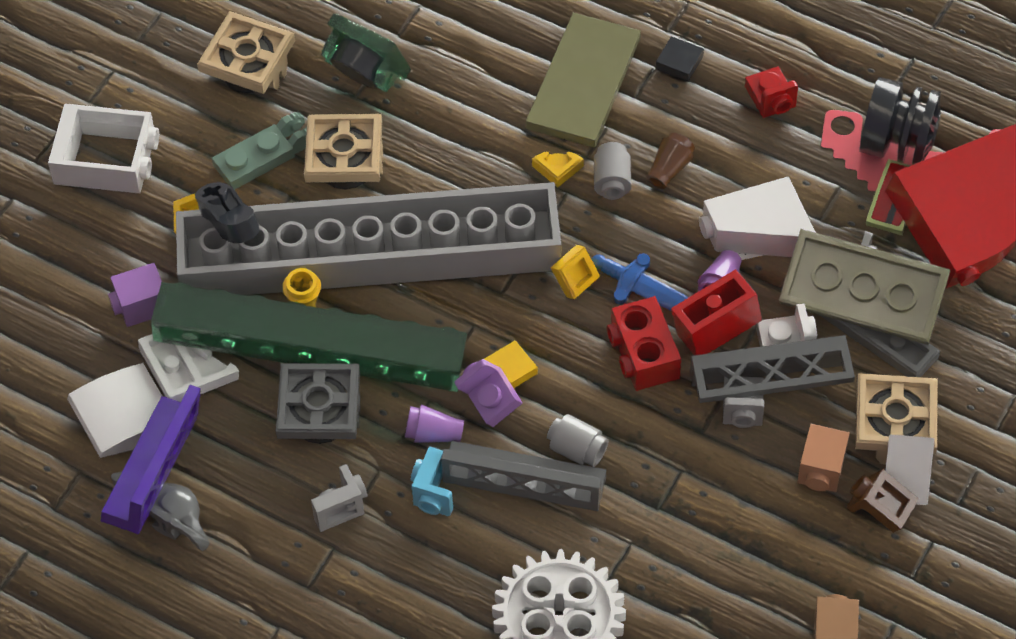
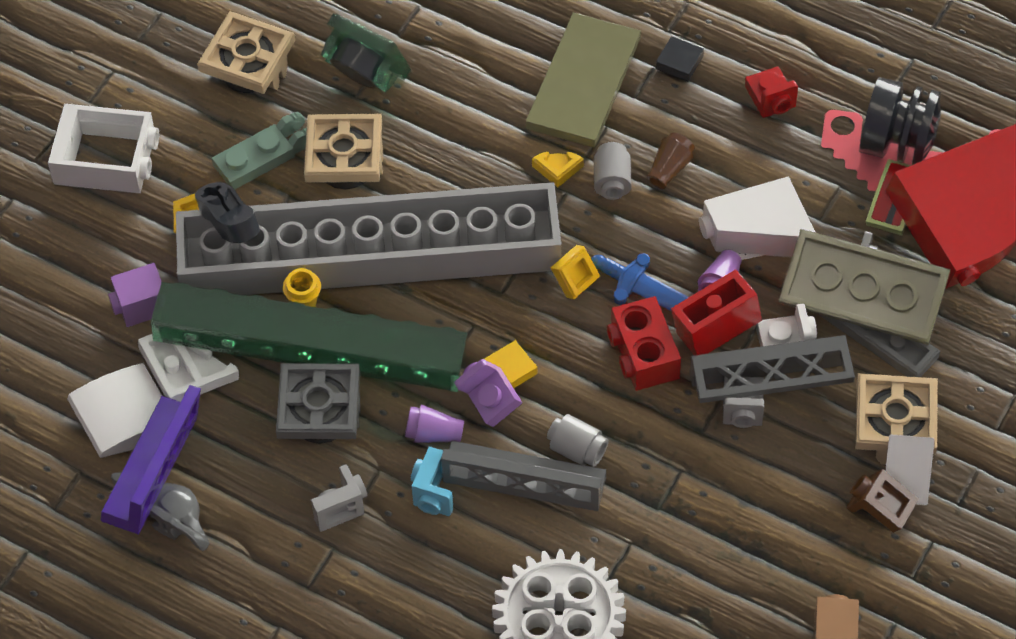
nougat brick [797,424,850,492] -> none

